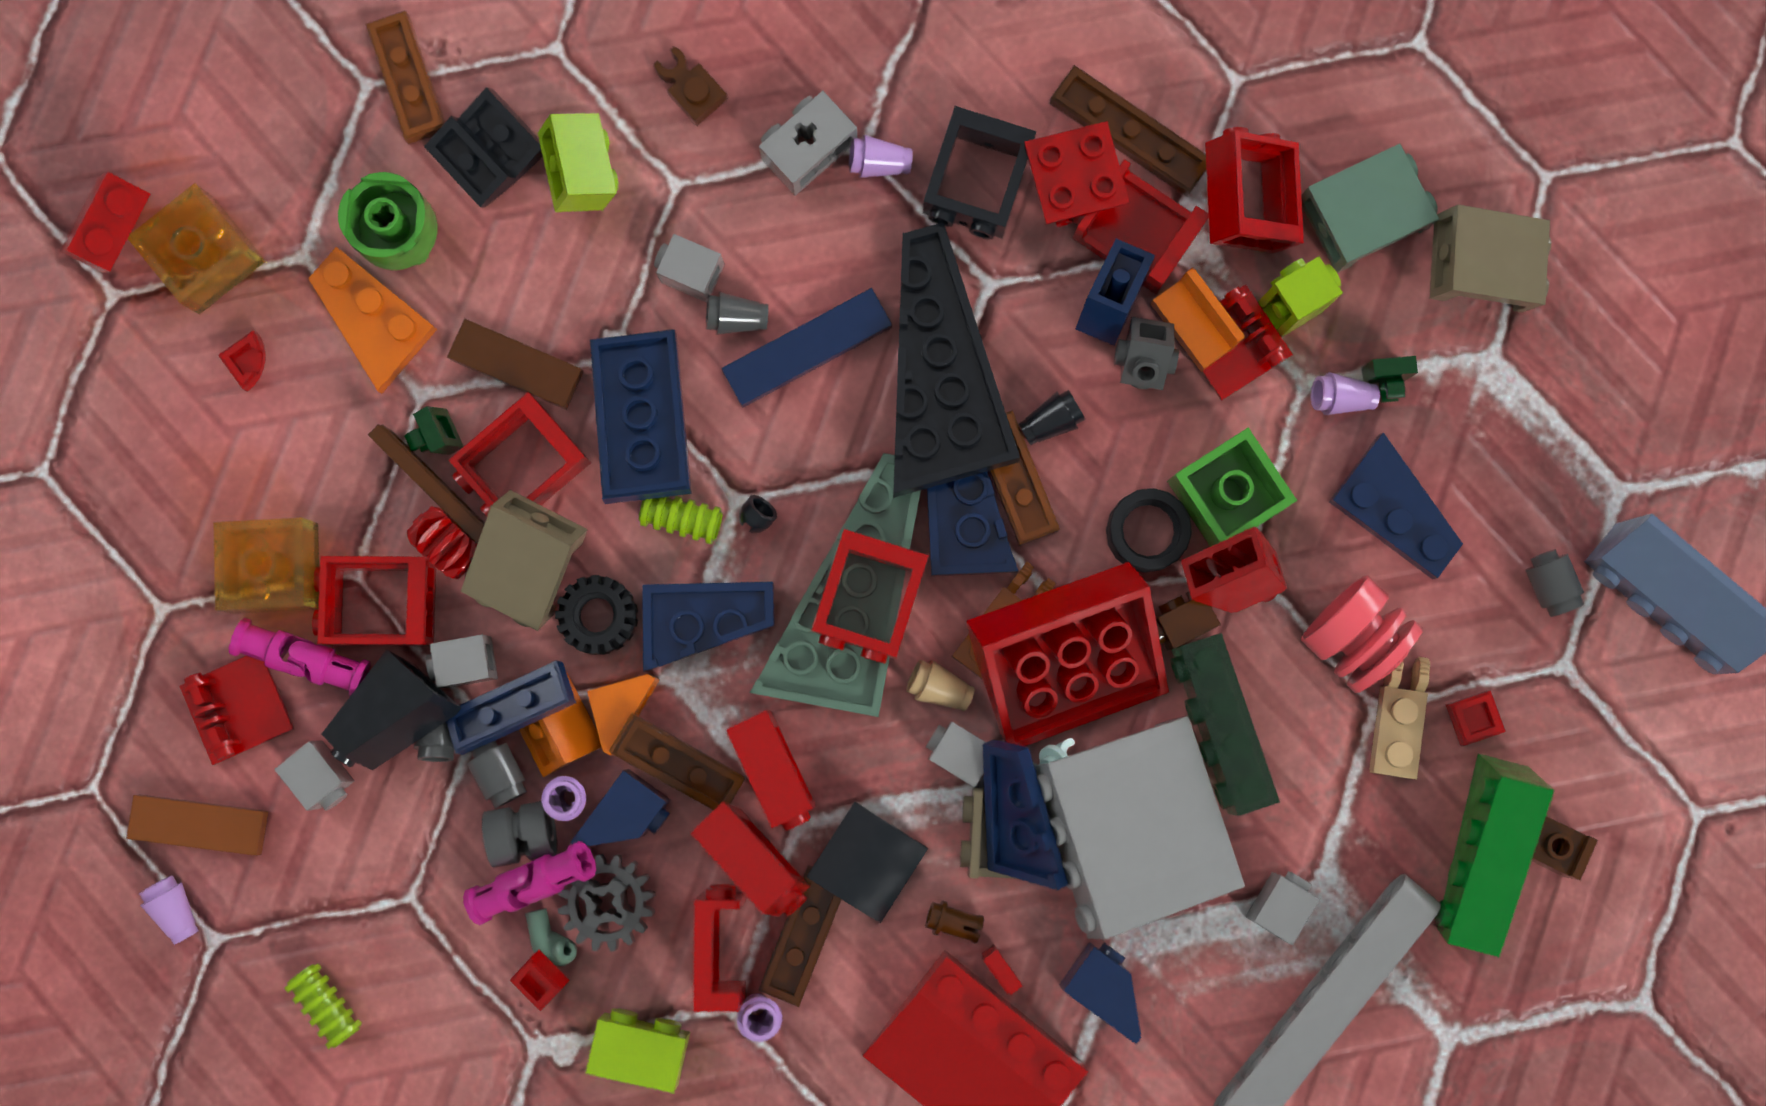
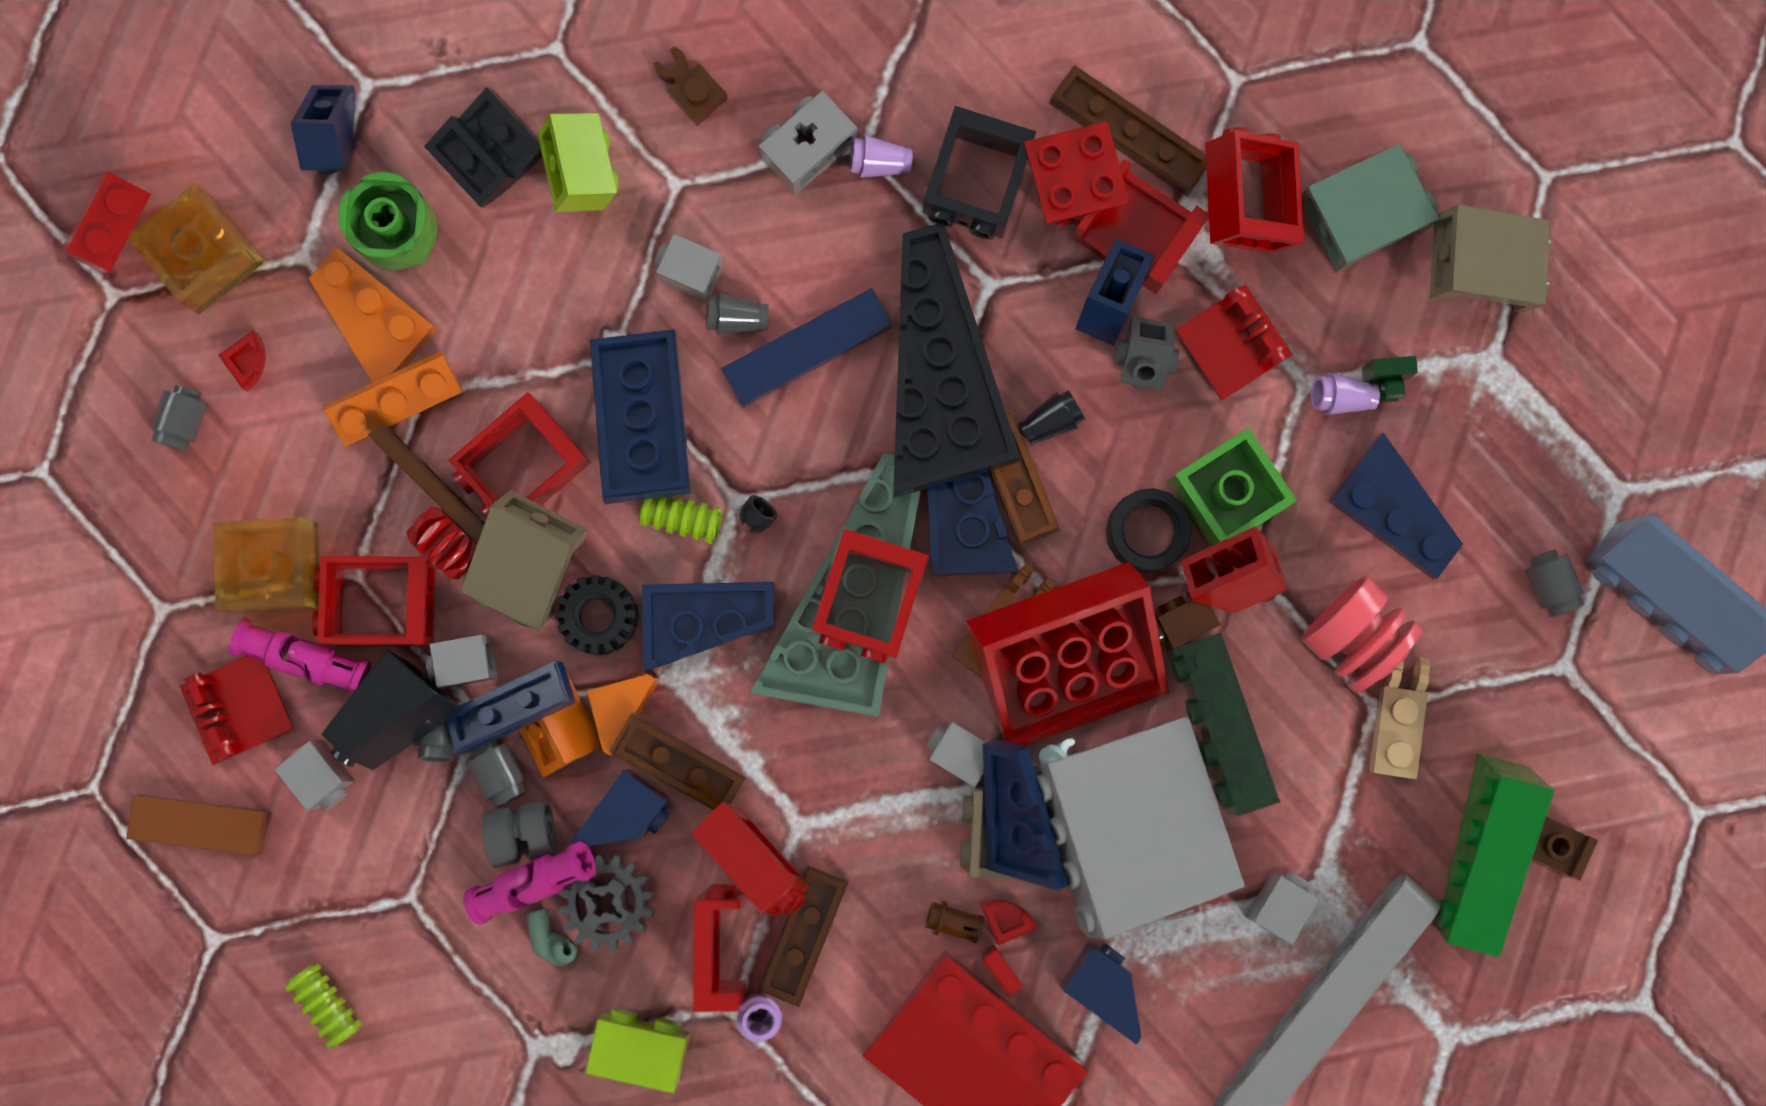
lavender cone [139,875,199,945] -> none
dark orange tile [366,10,445,145] -> none
dark green tile [404,406,464,455] -> none
reddish brown tile [447,319,584,410] -> none
red tile [510,950,570,1011] -> none
lavender cone [542,776,586,821] -> none
red window [726,710,816,832] -> none
black slope [807,801,928,923] -> none
tan cone [907,660,975,711] -> none
orange panel [1150,267,1245,372] -> none
lime brick [1258,256,1343,337] -> none
red tile [1446,690,1506,746] -> none
none -> dark grey brick [150,385,207,452]
none -> dark blue slope [291,85,356,174]
none -> orange plate [323,351,463,447]
none -> red tile [980,900,1038,946]

